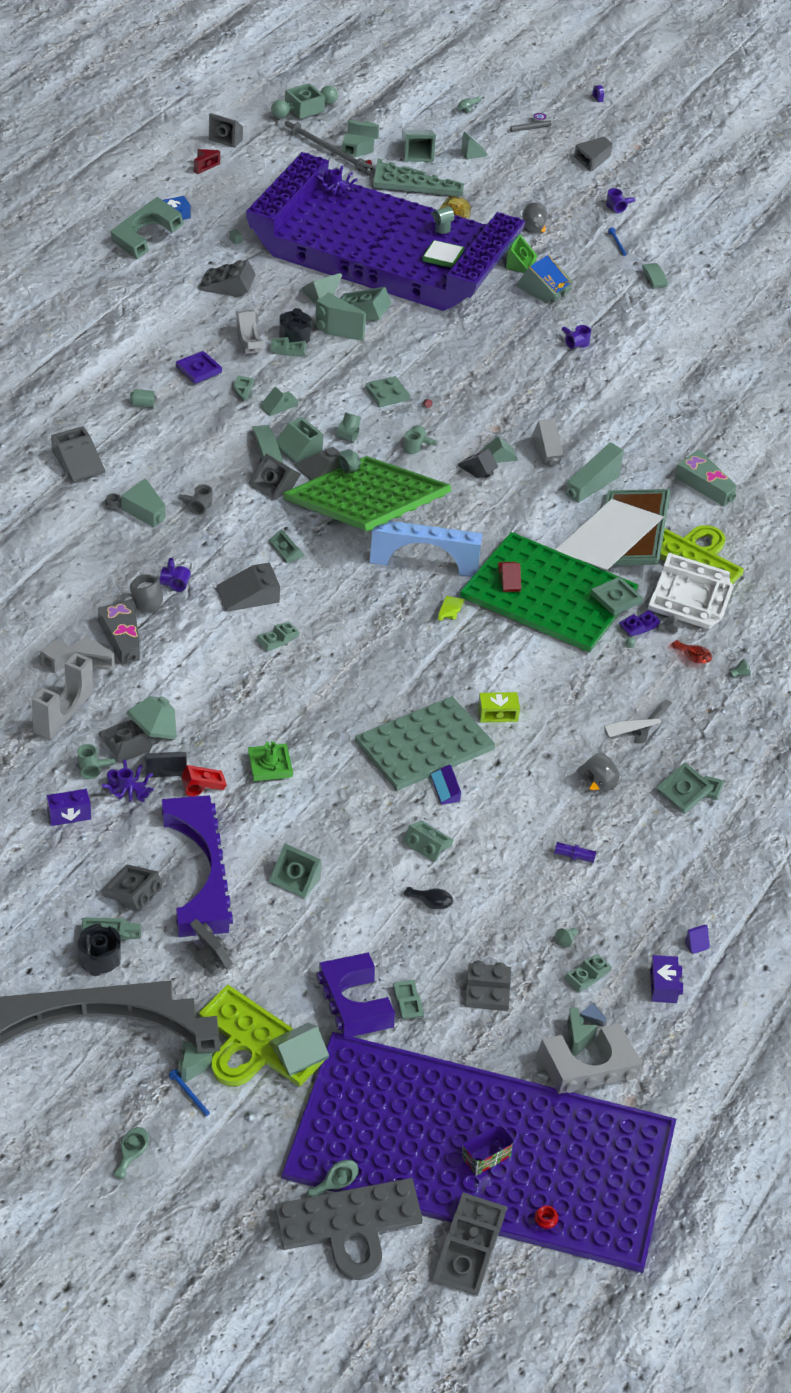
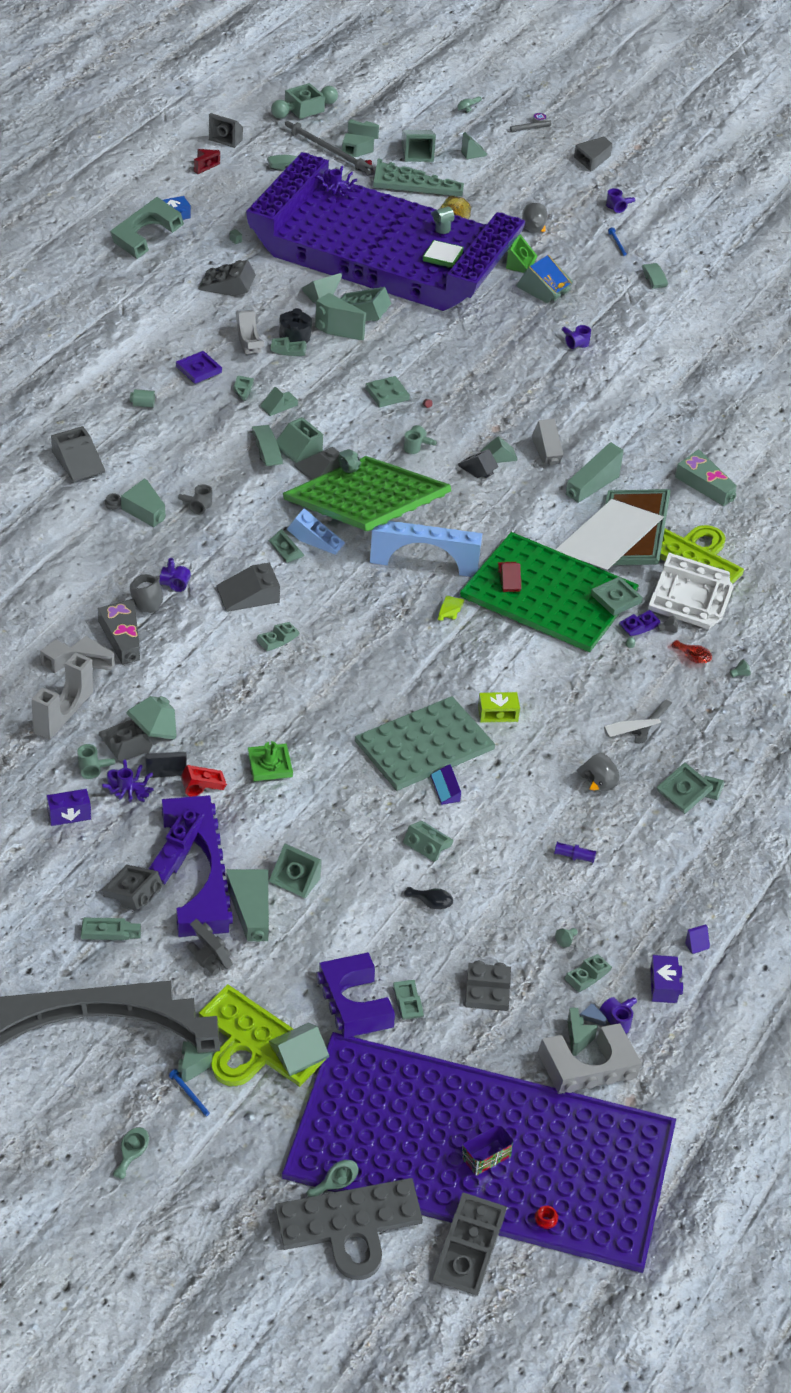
black brick [77,924,121,976] -> none
dark grey slope [249,453,301,500] -> none
sand green piece [337,412,361,442] -> none
dark purple tile [592,85,604,102] -> none
none -> dark purple slope [149,806,204,885]
none -> sand green slope [226,869,269,942]
none -> sand green slope [267,155,297,171]
none -> light blue slope [286,508,345,555]
none -> dark purple piece [599,997,637,1034]

